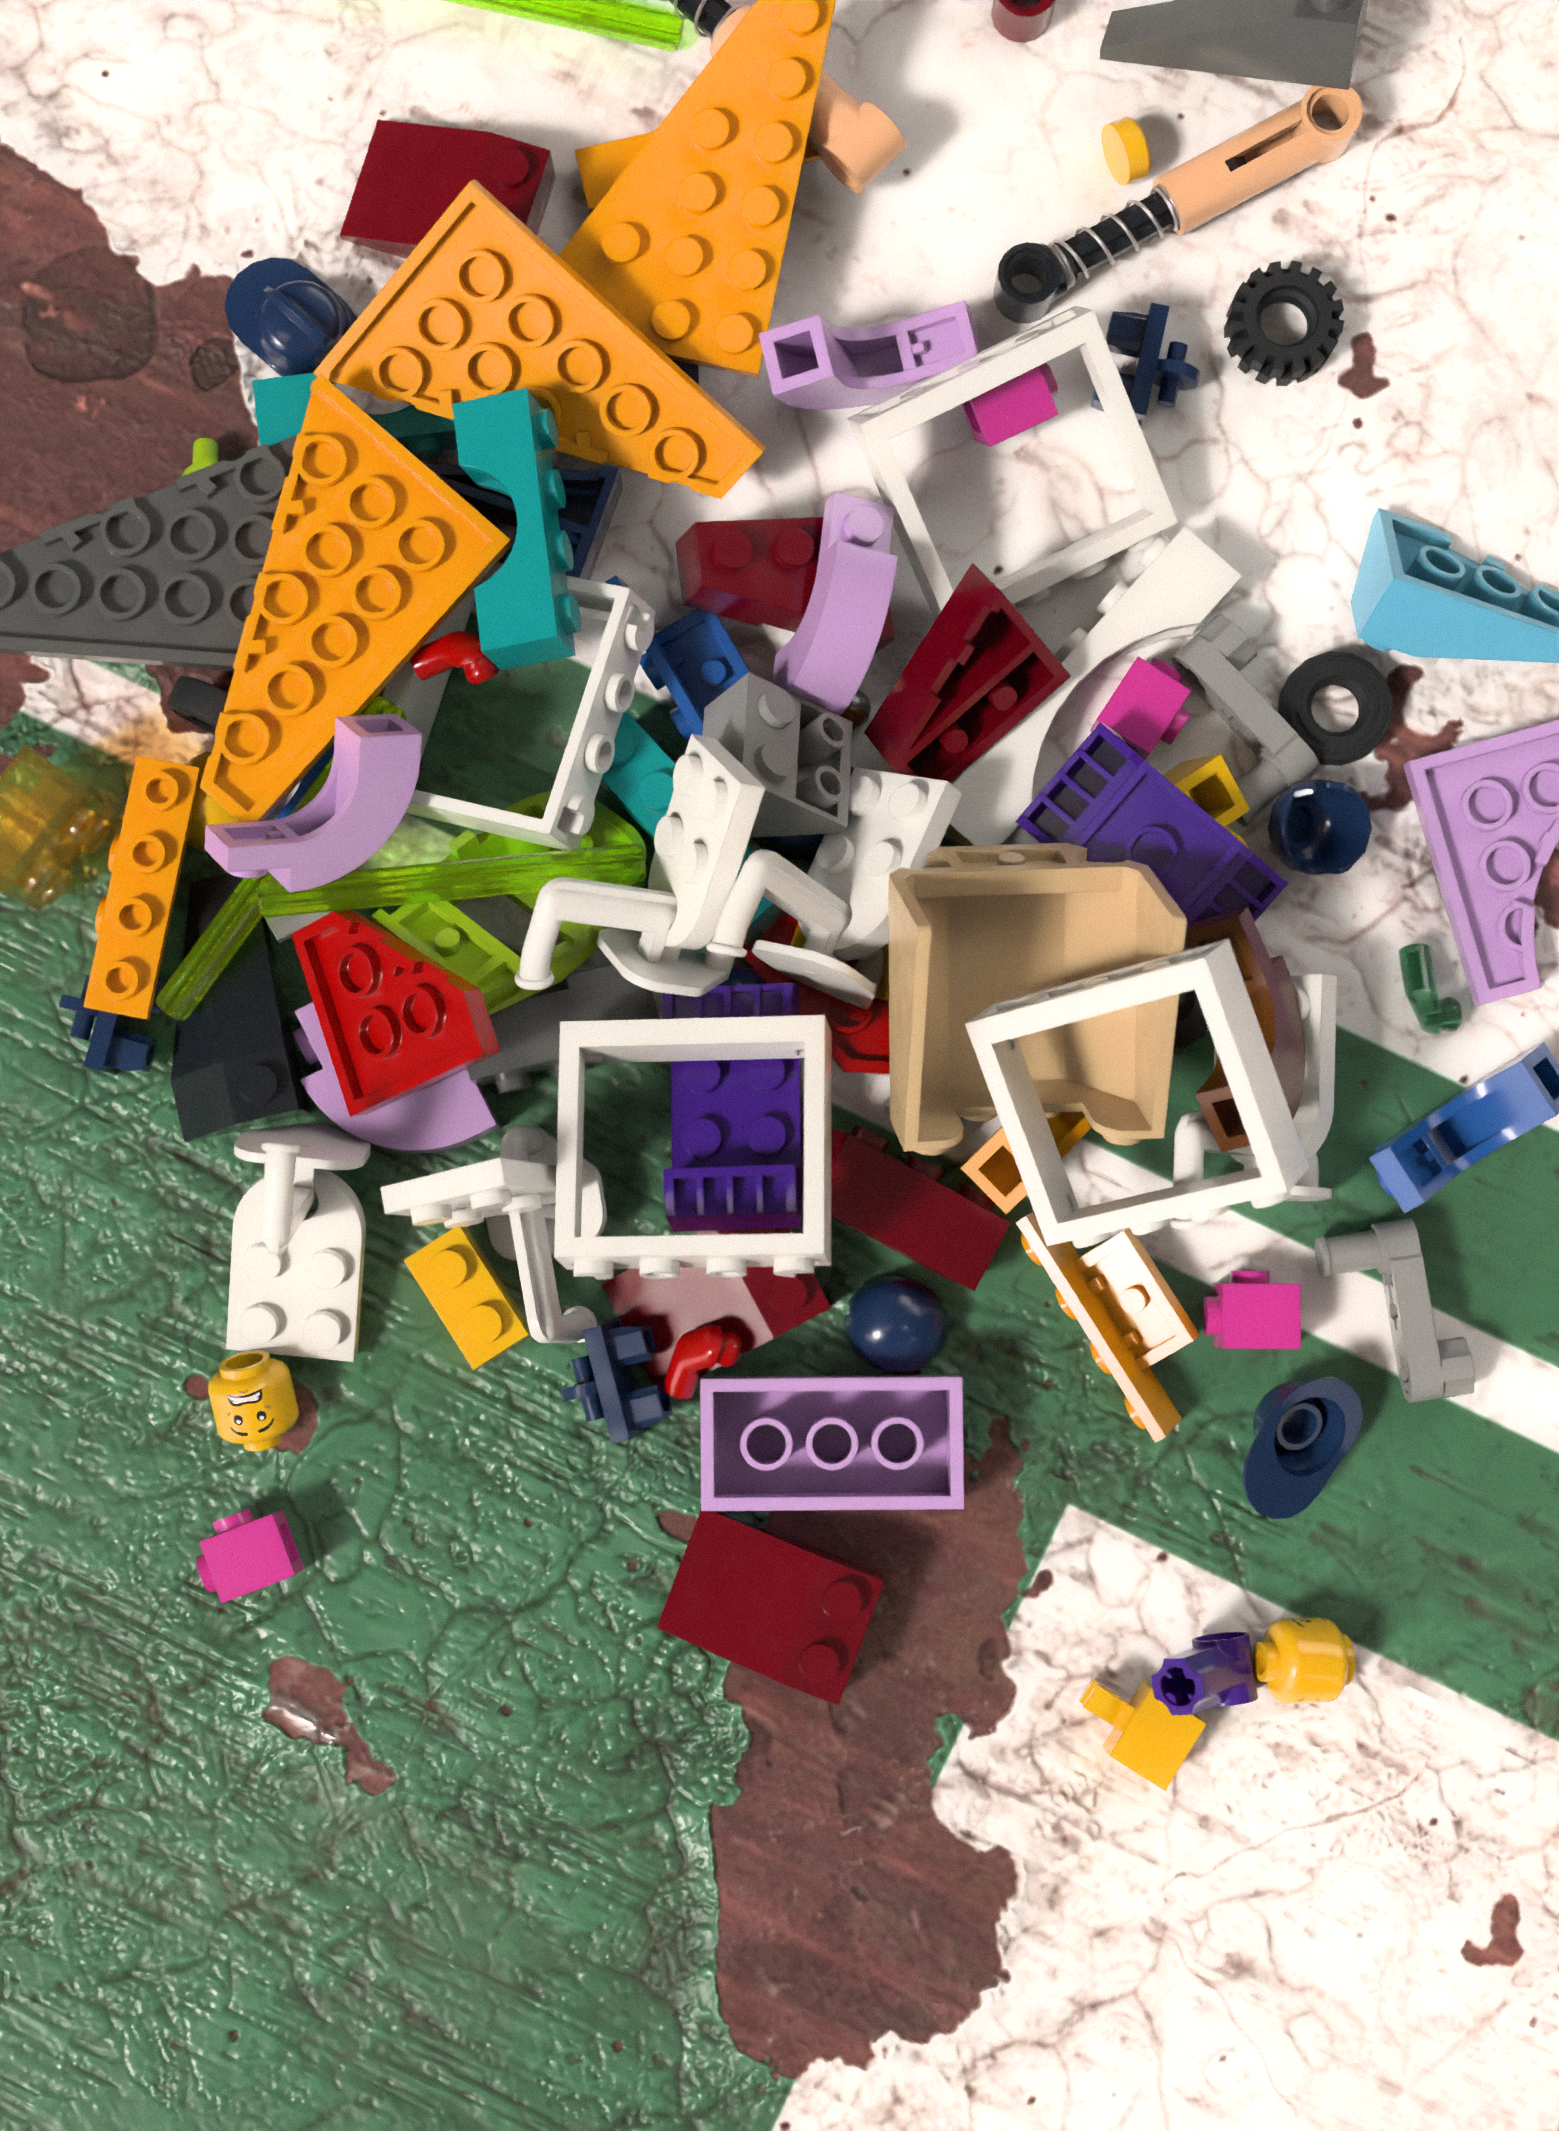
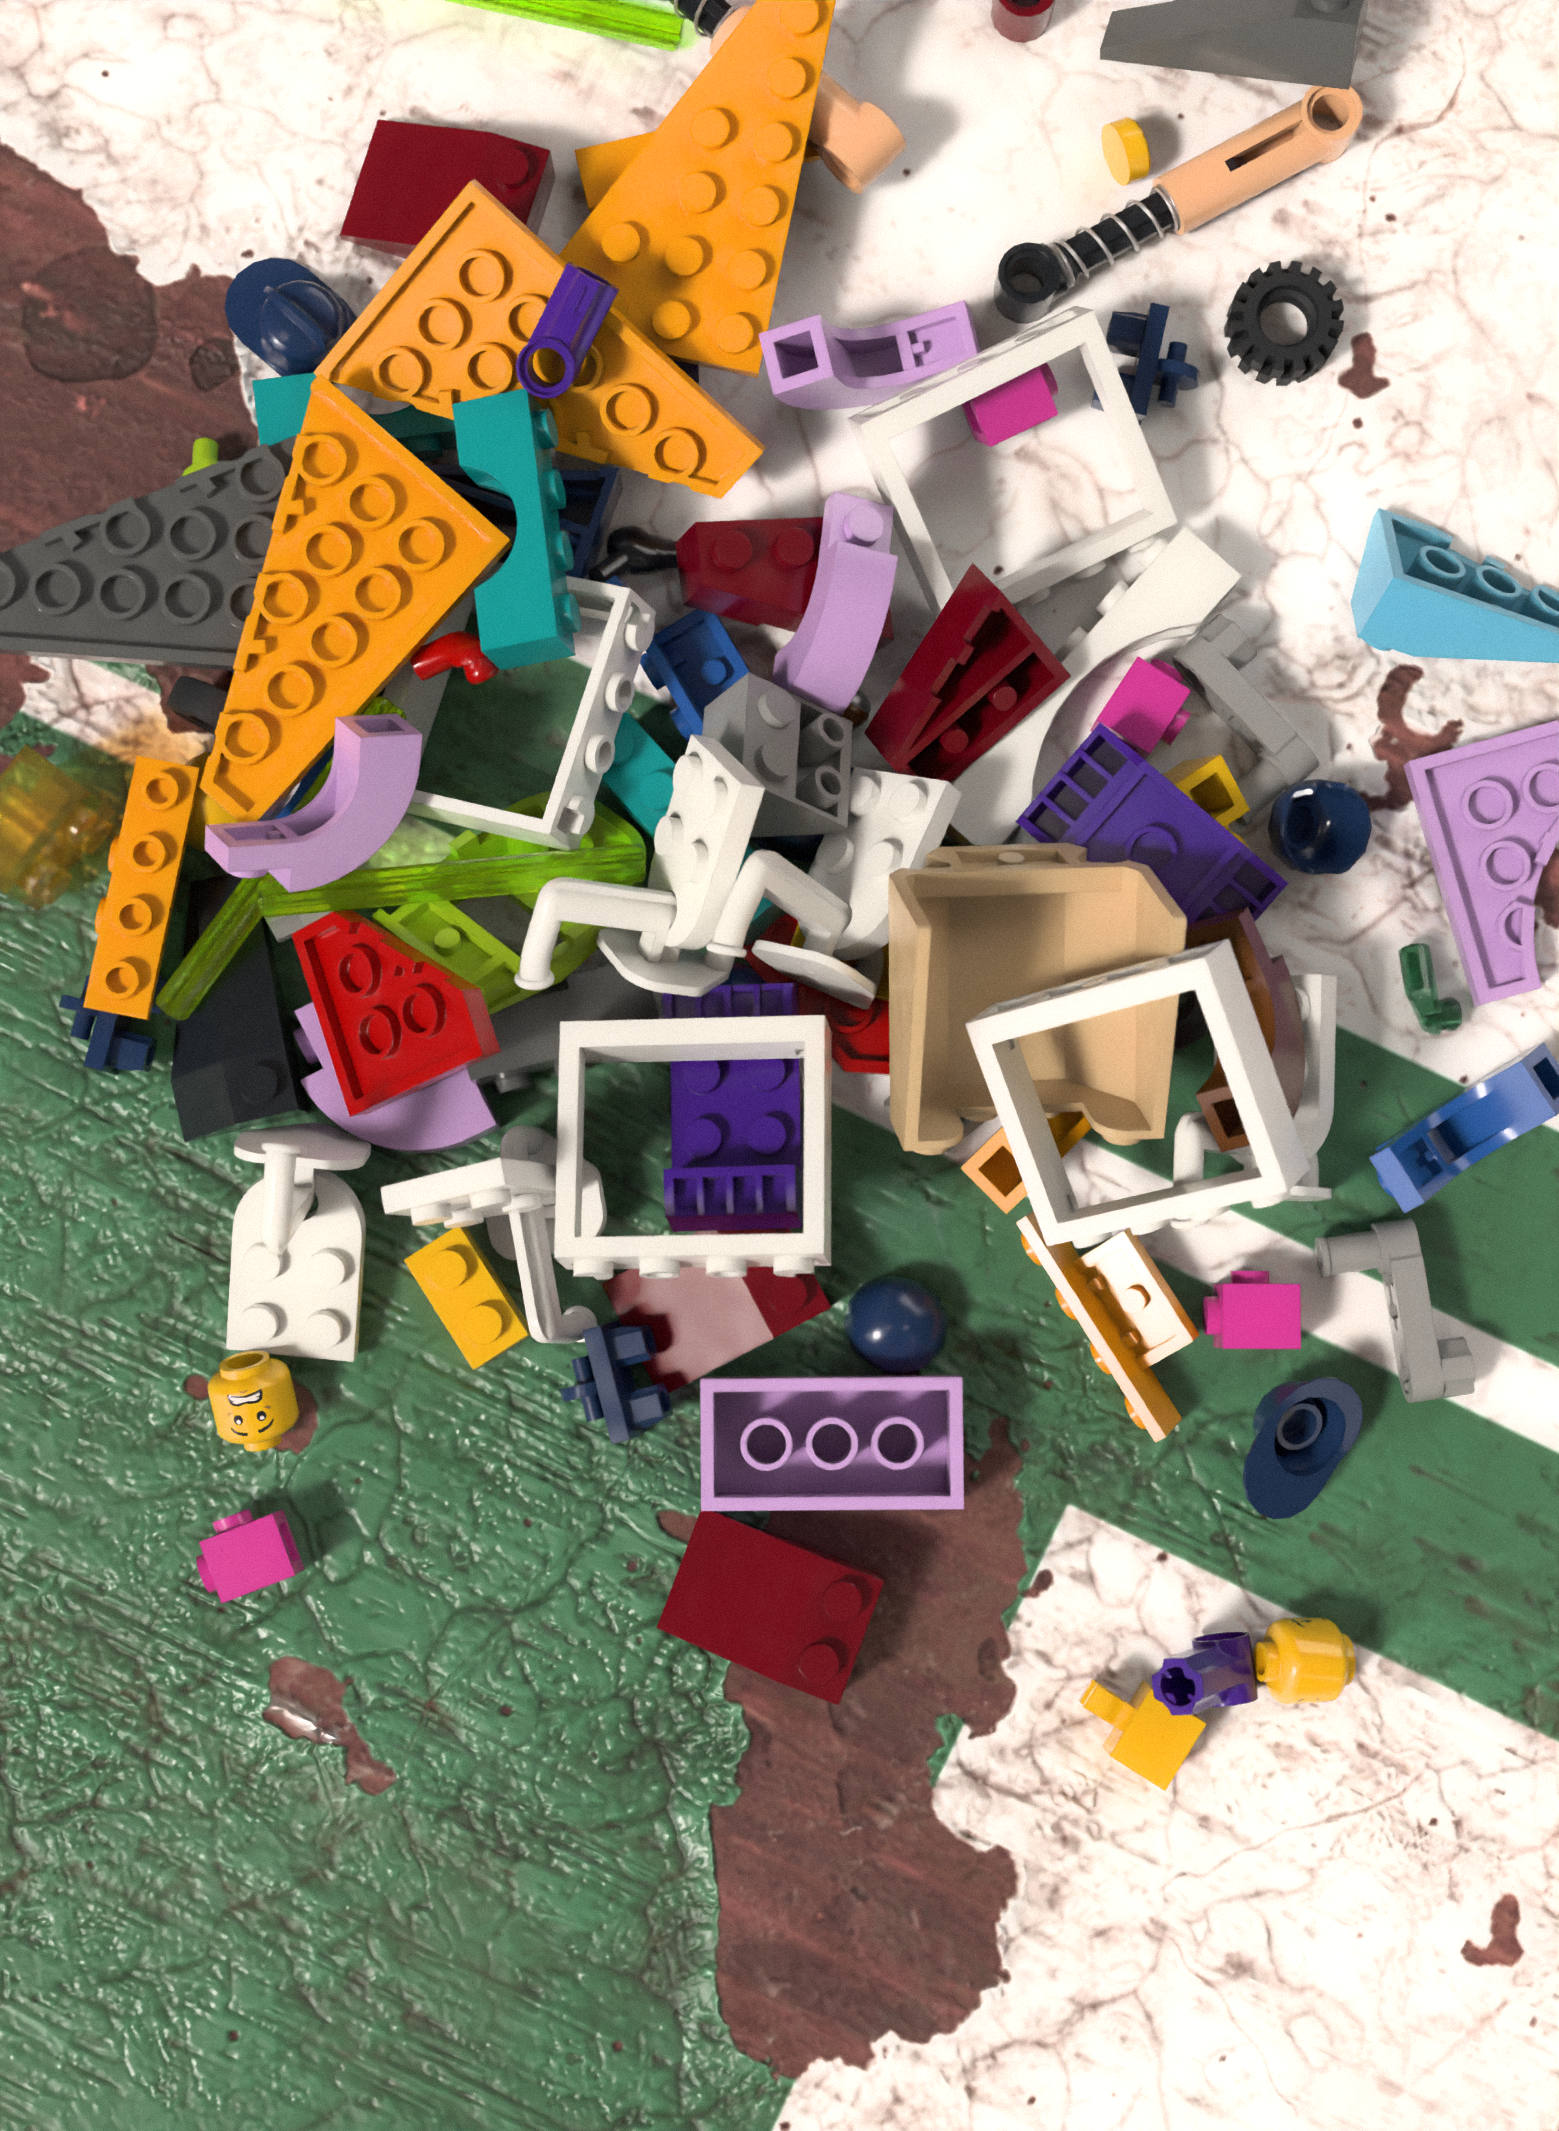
red arm [662,1325,741,1399] -> none
dark red wedge [803,1125,1011,1291] -> none
black tyre [1278,651,1393,766] -> none
none -> dark purple piece [516,262,620,398]
none -> black animal [589,525,678,583]

